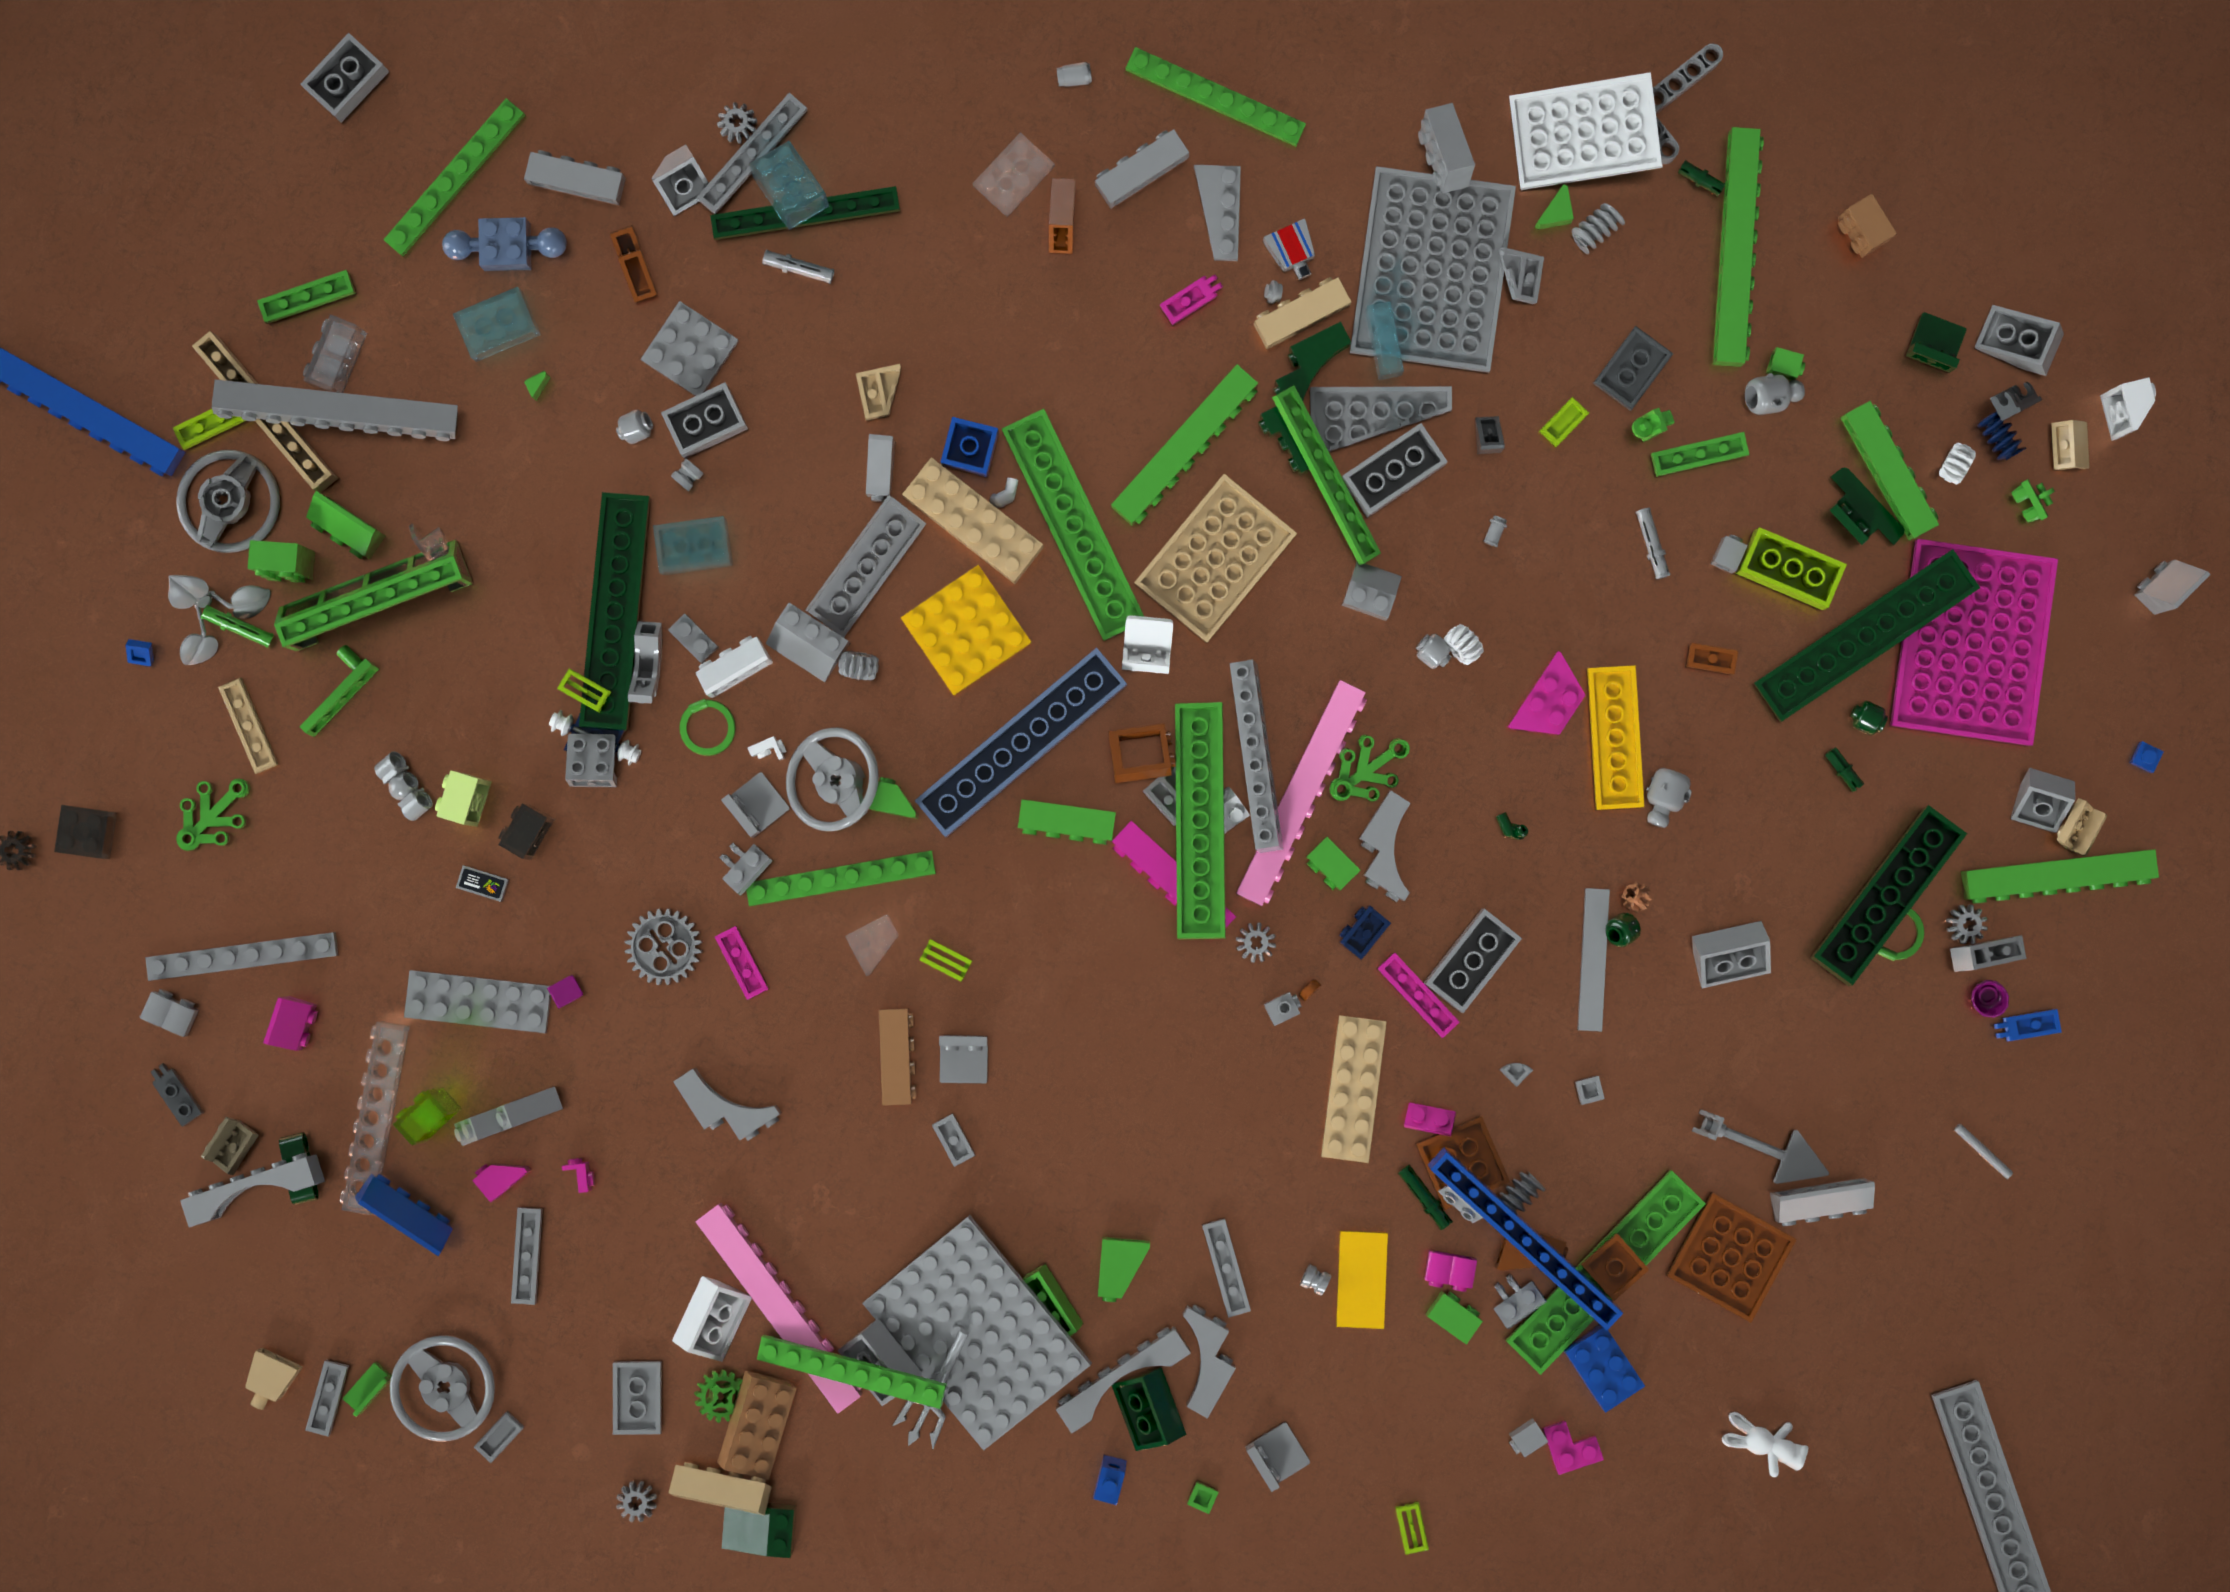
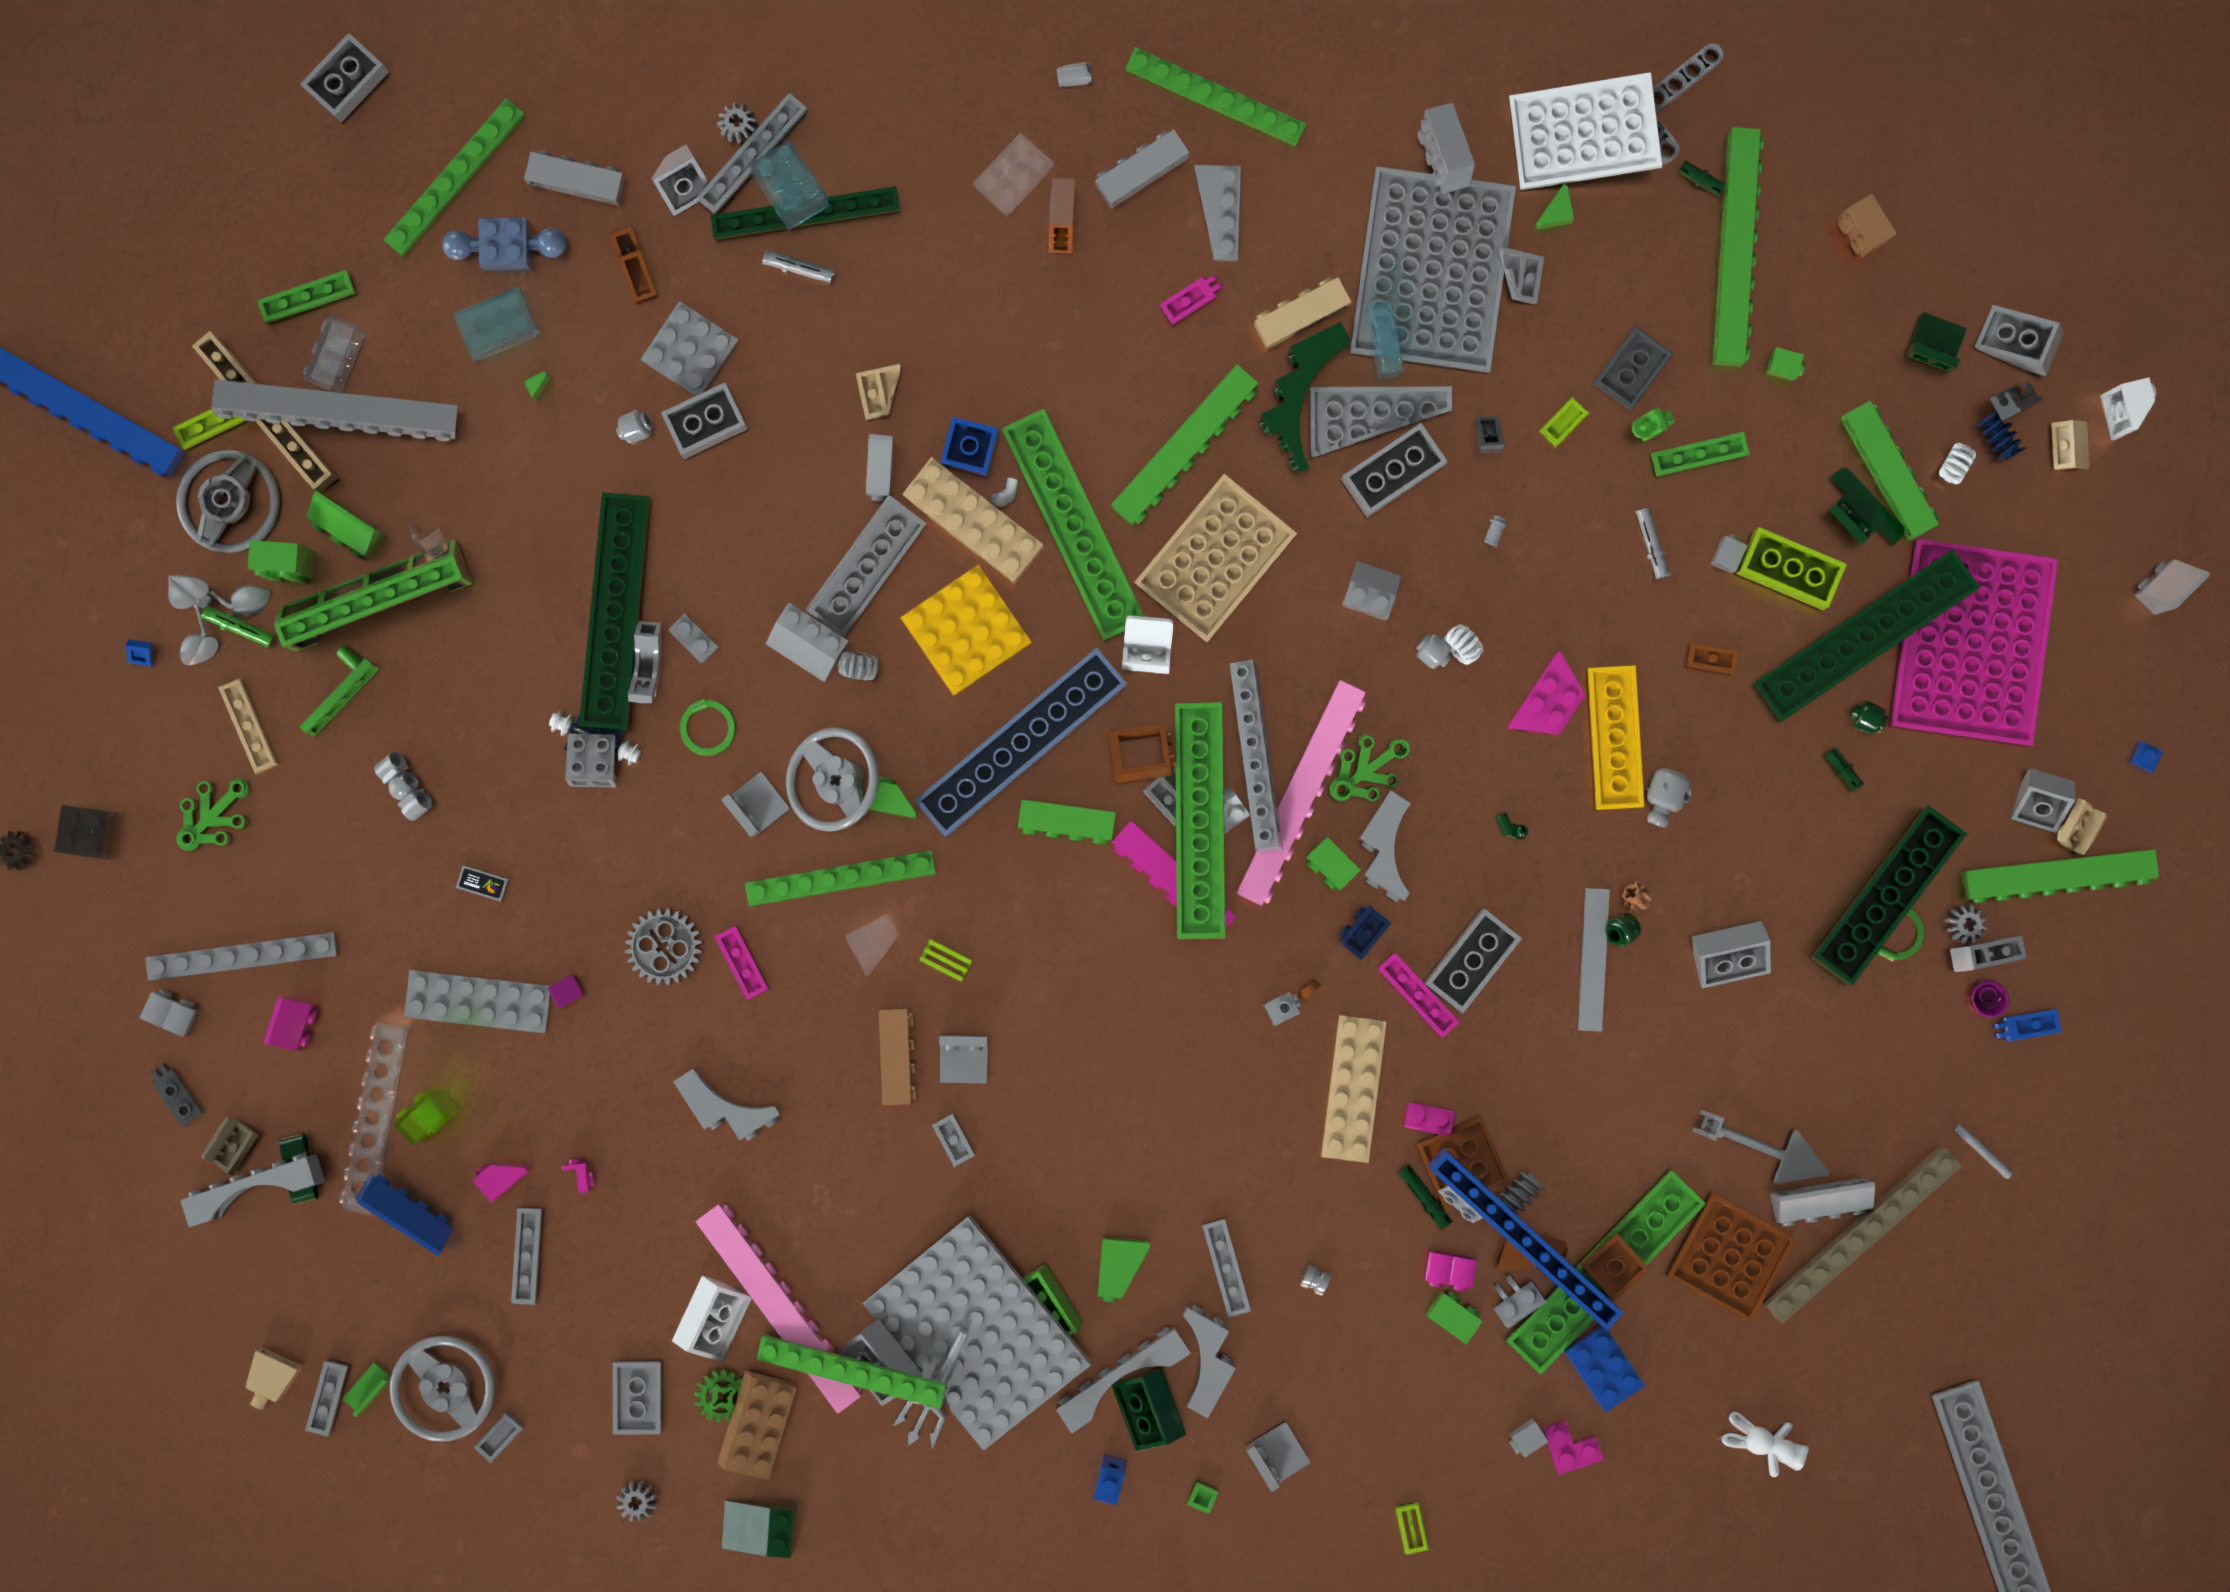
yellowish green brick [435,770,492,827] -> none
light grey arch [454,1087,563,1146] -> none
clear smoke brick [498,803,555,860] -> none
lime tile [557,668,611,713] -> none
clear light blue brick [653,516,733,575] -> none
tan brick [669,1462,772,1516] -> none
light grey wheel [671,458,704,491] -> none
white slope [695,636,773,699] -> none
light grey hinge [719,843,773,896] -> none
white bracket [748,736,787,760] -> none
light grey gear [1236,922,1276,963] -> none
torso [1263,218,1315,280] -> none
light grey plate [1264,280,1283,304] -> none
bright green plate [1272,386,1381,565] -> none
yellow tile [1336,1231,1388,1329] -> none
light grey tile [1499,1063,1533,1087] -> none
light grey piece [1571,203,1625,254] -> none
light grey plate [1575,1076,1605,1105] -> none
light grey piece [1745,373,1805,415] -> none
bright green hips [2011,479,2055,523] -> none
none -> dark tan brick [1763,1146,1962,1324]

